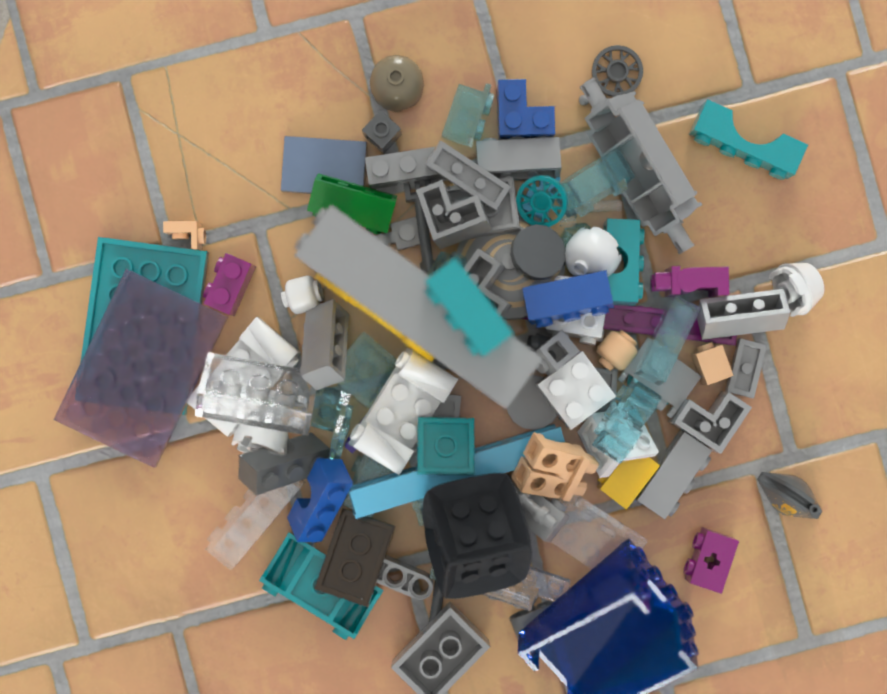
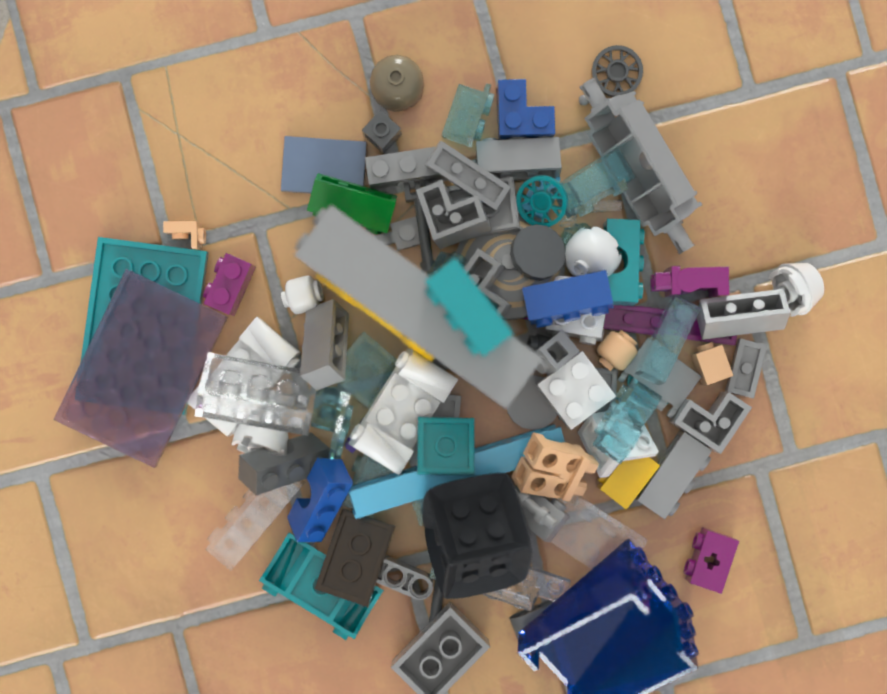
teal arch [689,99,808,180] -> none
dark grey hat [757,472,822,519] -> none

